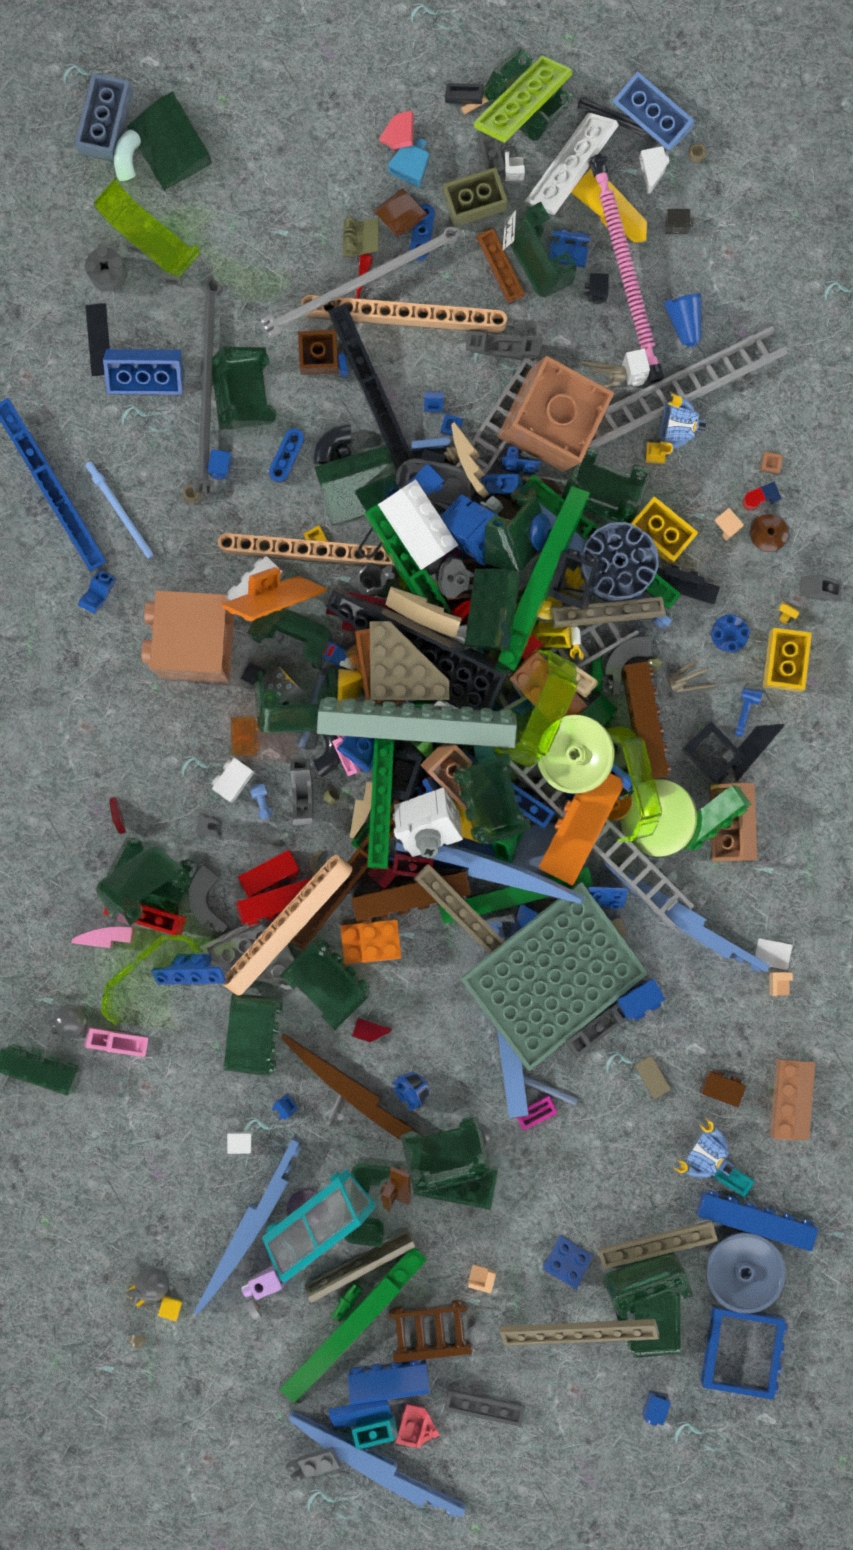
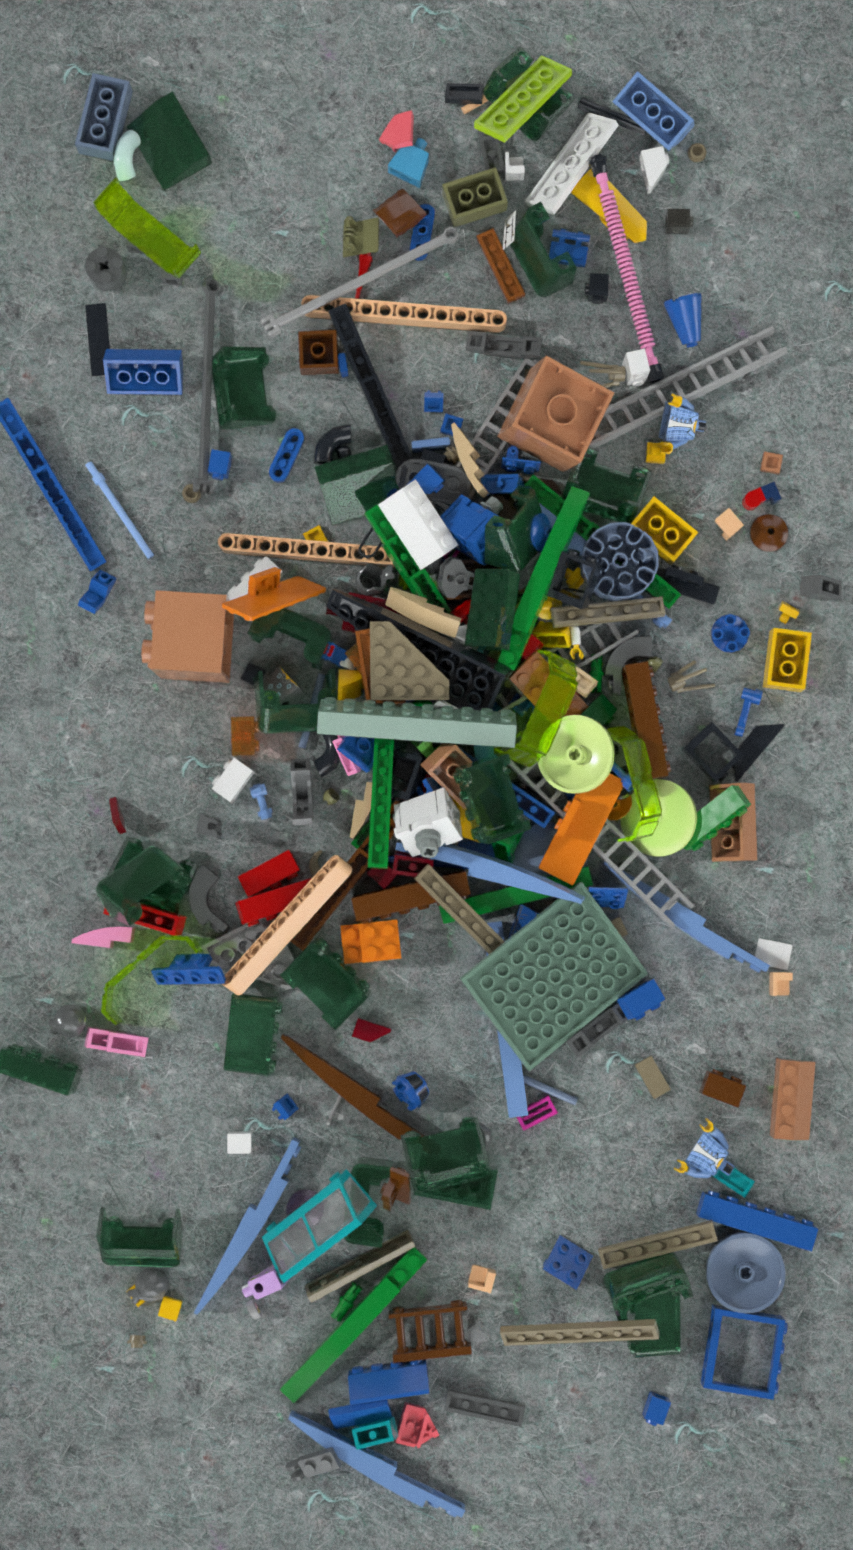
none -> clear green windscreen [96,1207,182,1267]

